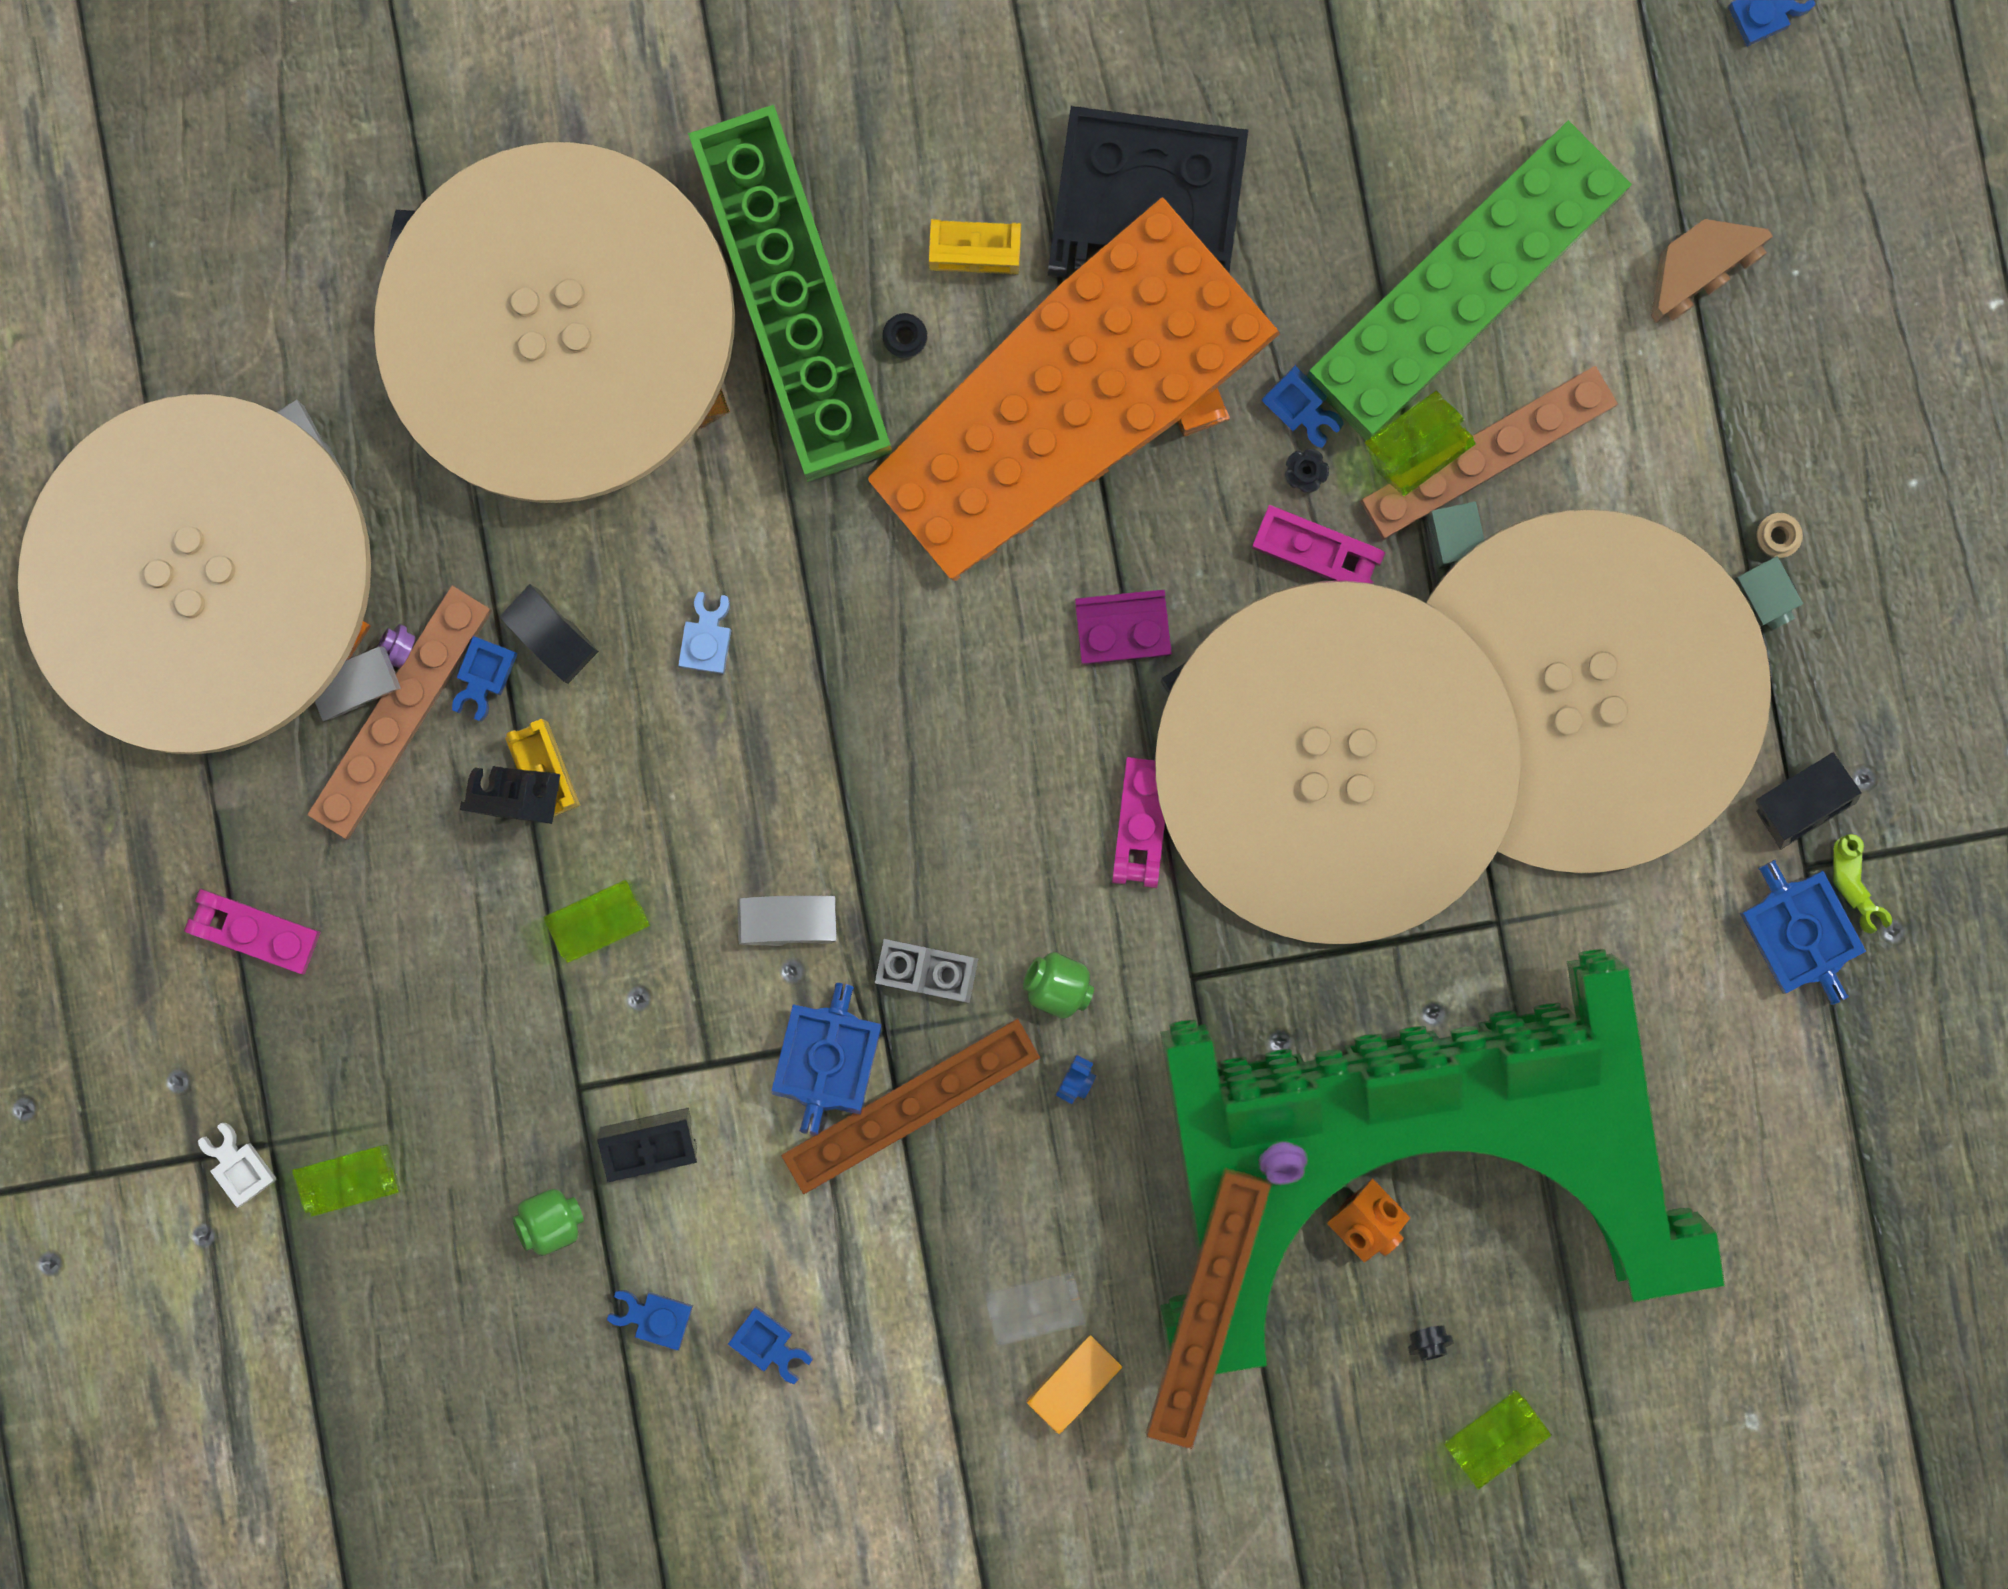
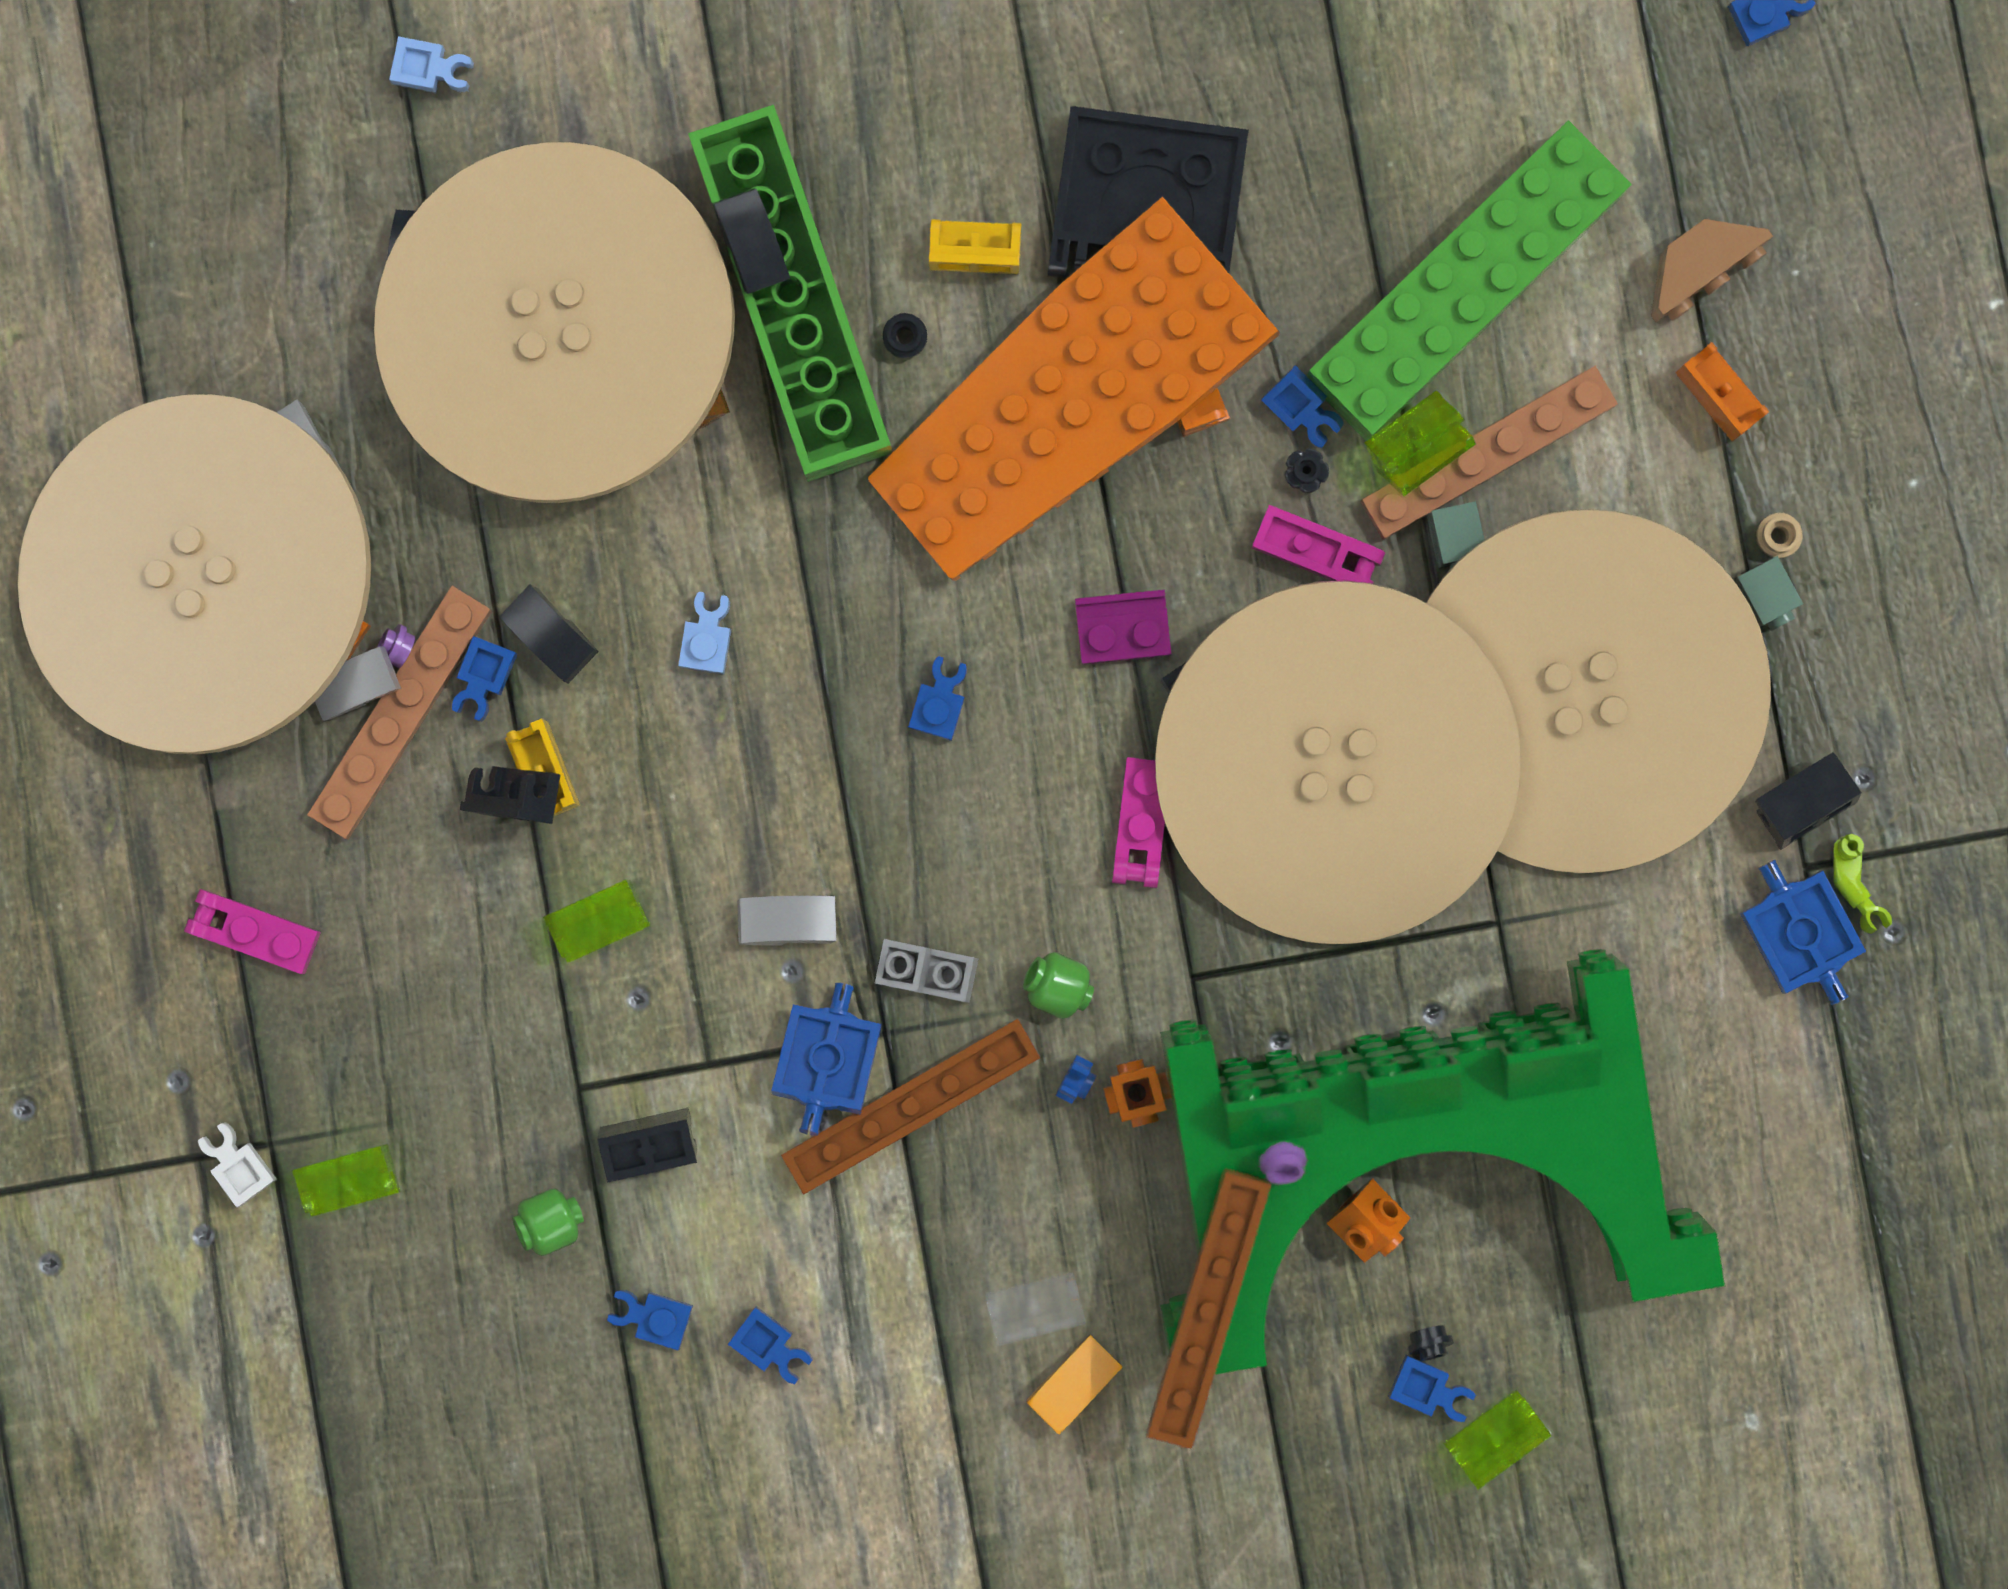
none -> light blue plate [389,36,474,93]
none -> black slope [712,188,790,294]
none -> blue plate [908,656,967,741]
none -> orange brick [1103,1059,1171,1128]
none -> blue plate [1388,1355,1476,1422]
none -> orange hinge [1675,342,1770,442]

